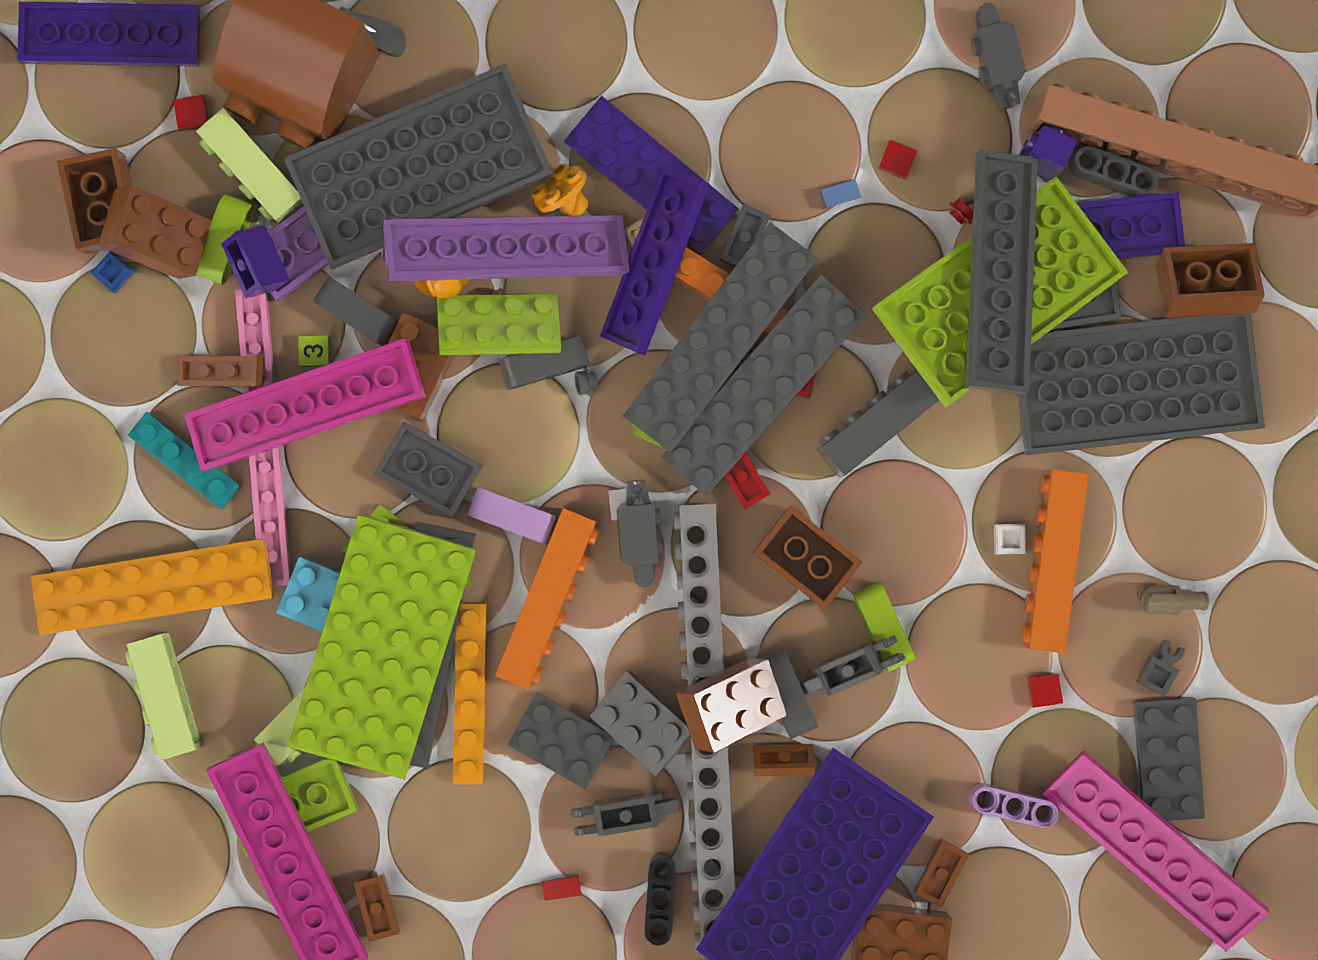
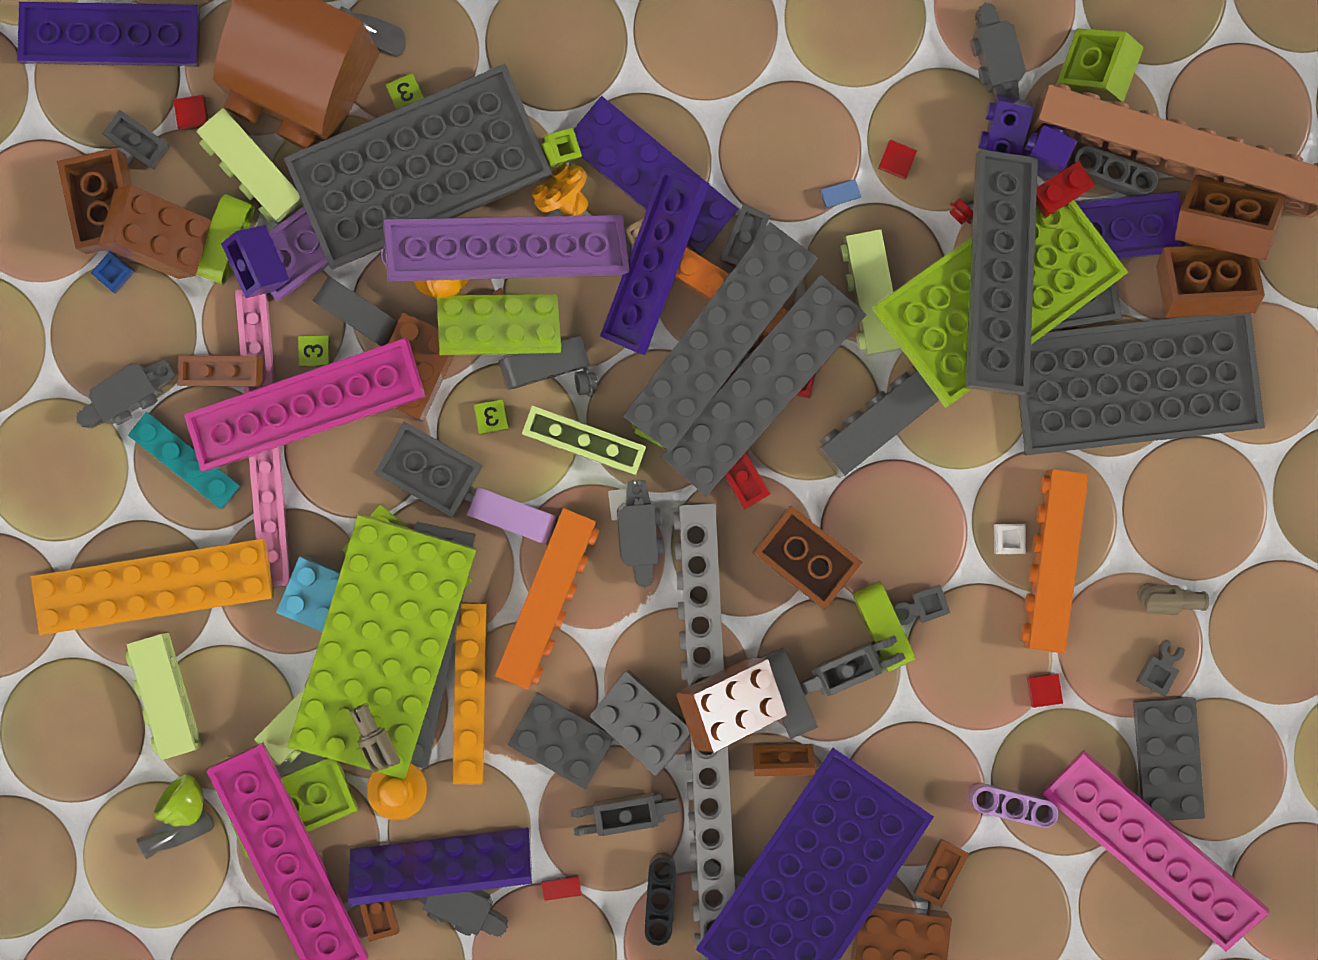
none -> dark grey hinge [76,359,176,428]
none -> dark grey plate [102,109,171,170]
none -> flat silver piece [137,810,214,859]
none -> lime hat [153,774,204,826]
none -> dark purple plate [348,828,532,906]
none -> dark tan arm [349,703,400,773]
none -> light orange plate [367,763,428,820]
none -> lime tile [386,73,424,110]
none -> dark grey hinge [415,890,508,937]
none -> lime tile [474,399,509,435]
none -> yellowish green brick [522,406,646,476]
none -> lime brick [540,127,582,168]
none -> yellowish green brick [840,230,901,357]
none -> dark grey plate [893,585,950,625]
none -> dark purple brick [978,94,1034,155]
none -> red plate [1036,161,1096,219]
none -> lime slope [1057,28,1144,102]
none -> dark orange brick [1175,176,1286,260]

